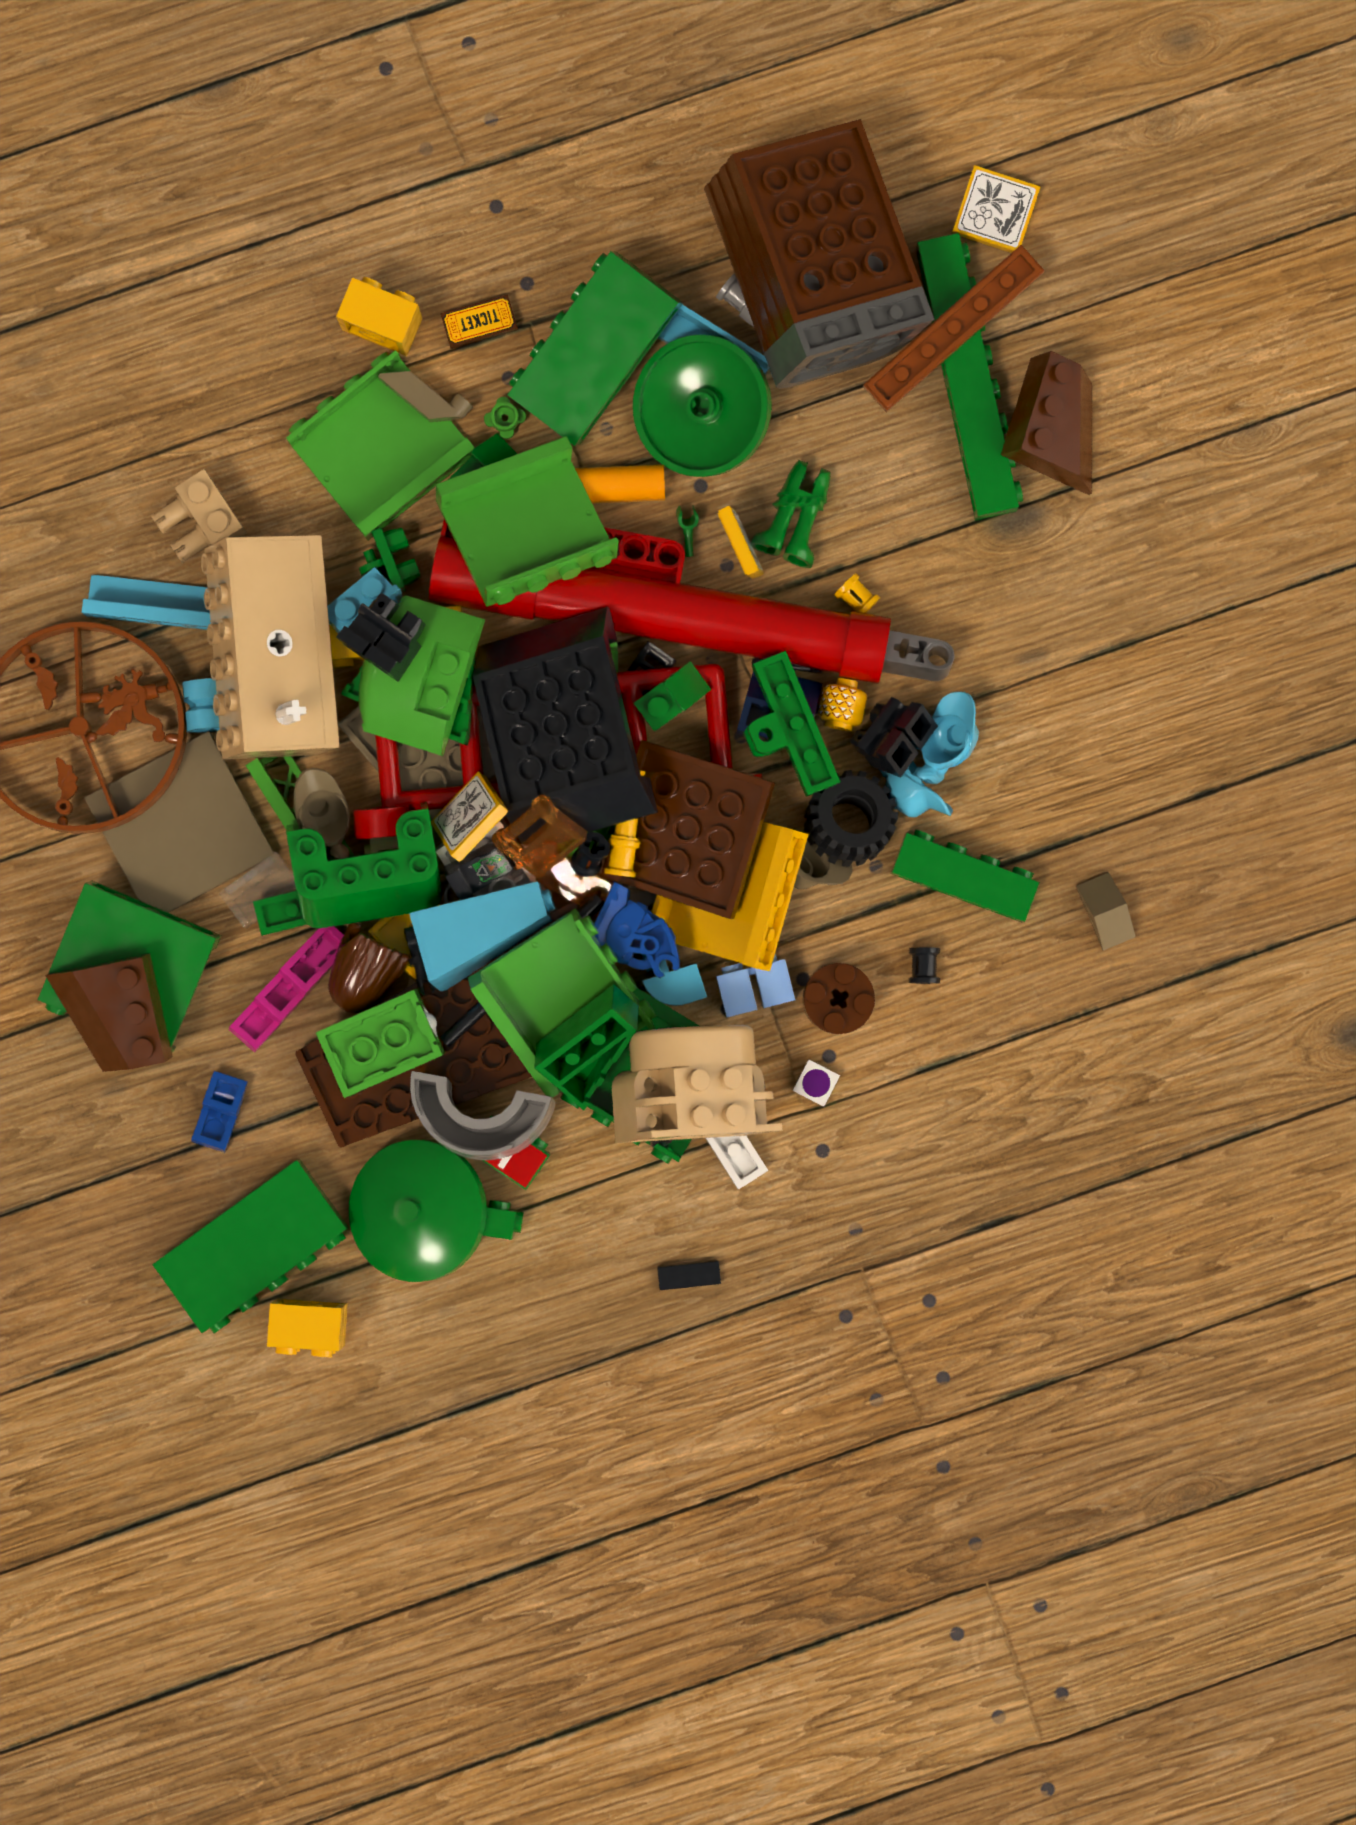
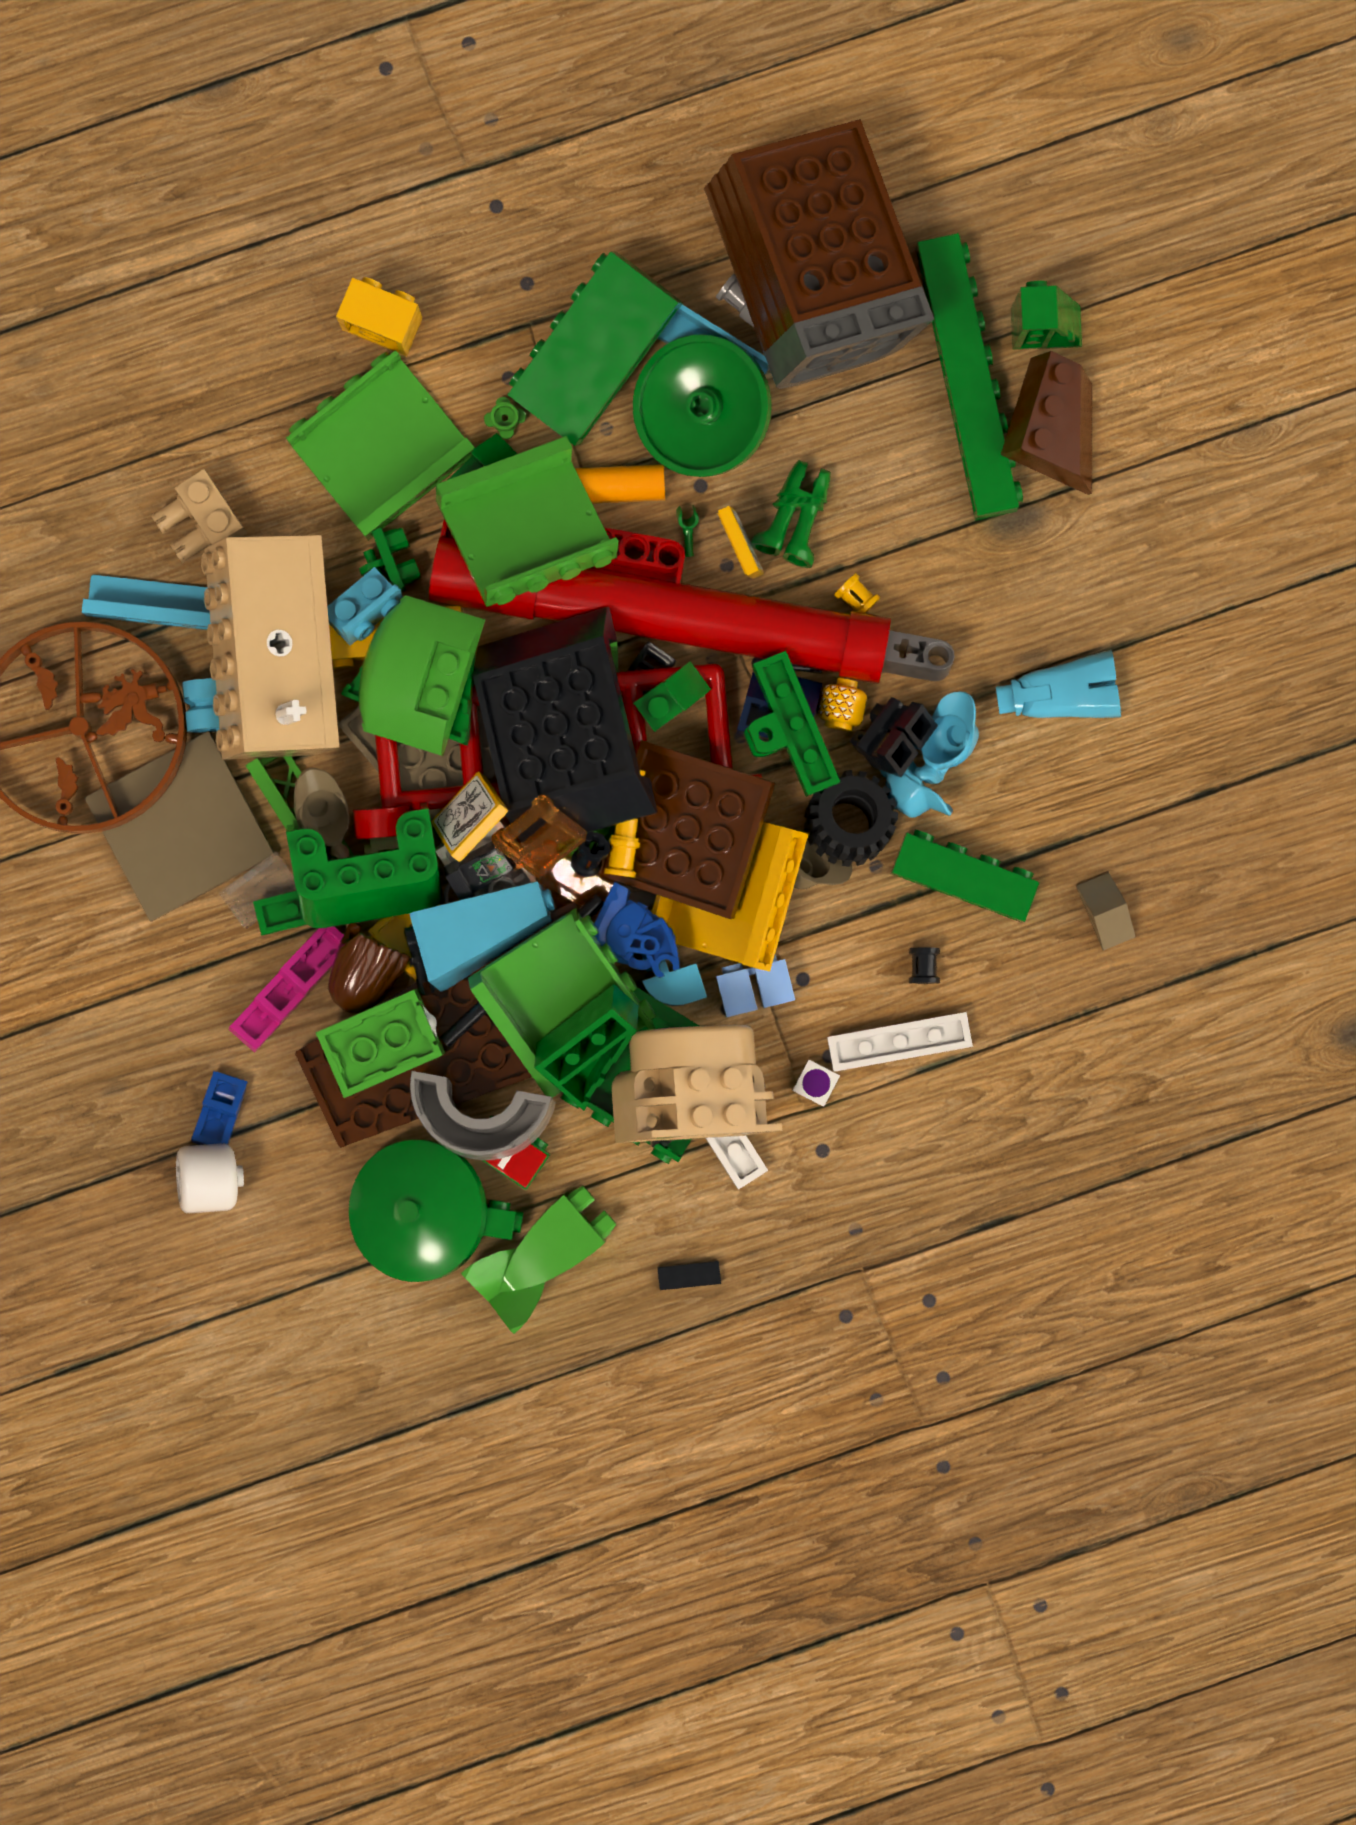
green panel [38,880,222,1052] -> none
reddish brown wedge [45,953,173,1072] -> none
green brick [152,1159,349,1334] -> none
yellow brick [267,1299,348,1357] -> none
black hips [336,593,426,682] -> none
dark tan piece [378,371,473,422] -> none
tile [441,294,518,349] -> none
reddish brown brick [803,963,875,1034] -> none
dark orange tile [863,245,1045,413] -> none
tile [952,165,1040,253] -> none
none -> white head [176,1144,244,1214]
none -> bright green hips [461,1186,616,1334]
none -> white plate [827,1012,973,1072]
none -> medium azure piece [996,650,1121,718]
none -> green wedge [1011,281,1082,350]

